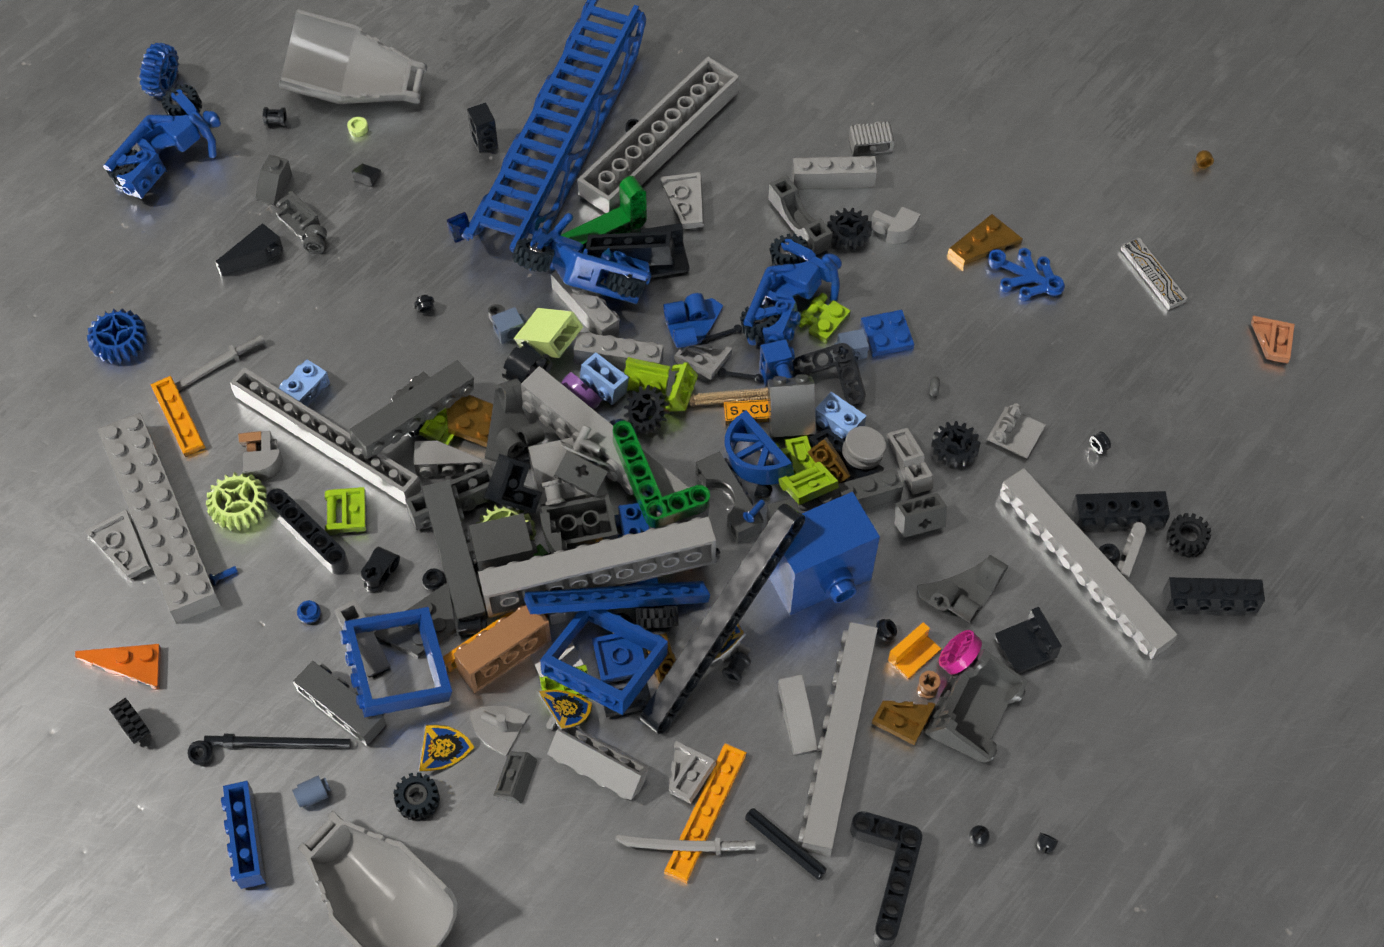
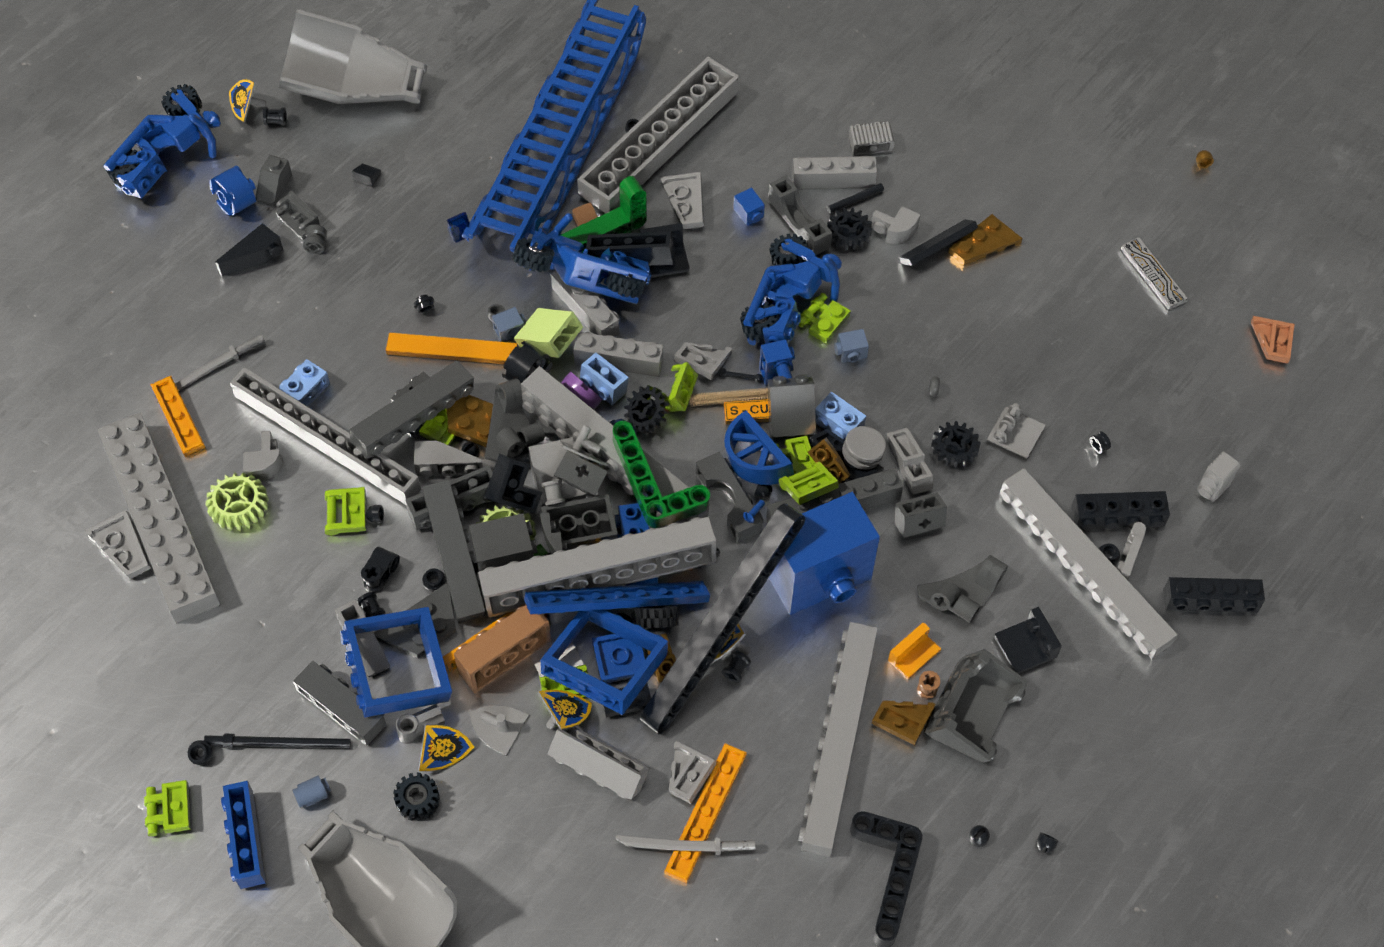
orange wing [75,644,161,689] -> none
blue gear [87,308,148,364] -> none
black tyre [109,698,151,744] -> none
blue gear [139,43,179,98] -> none
blue piece [209,566,238,586] -> none
medium nougat tile [238,431,261,452] -> none
black beam [266,488,349,575] -> none
blue plate [297,600,321,623] -> none
yellowish green tile [347,117,369,137] -> none
black pin [458,617,488,636] -> none
black brick [467,102,498,153] -> none
dark grey slope [494,751,537,803] -> none
lime plate [624,357,670,394] -> none
blue panel [663,293,723,348] -> none
black hinge [701,324,742,344] -> none
black axle [745,808,827,879] -> none
light grey slope [778,675,818,756] -> none
black beam [792,343,866,405] -> none
blue plate [860,310,914,357] -> none
black plate [876,619,897,642] -> none
dark pink piece [939,630,982,675] -> none
blue plant [988,248,1065,301] -> none
black tyre [1166,513,1211,557] -> none
none -> lime plate [144,780,191,837]
none -> blue brick [209,165,256,215]
none -> shield [229,79,266,122]
none -> black bush [357,592,385,617]
none -> black hinge [366,505,384,523]
none -> light orange tile [386,333,518,364]
none -> light grey piece [396,704,445,743]
none -> black hinge [461,442,480,457]
none -> medium nougat slope [572,202,597,226]
none -> blue brick [733,188,765,226]
none -> black bar [827,183,884,214]
none -> black tile [899,219,978,266]
none -> light grey brick [1197,452,1241,502]

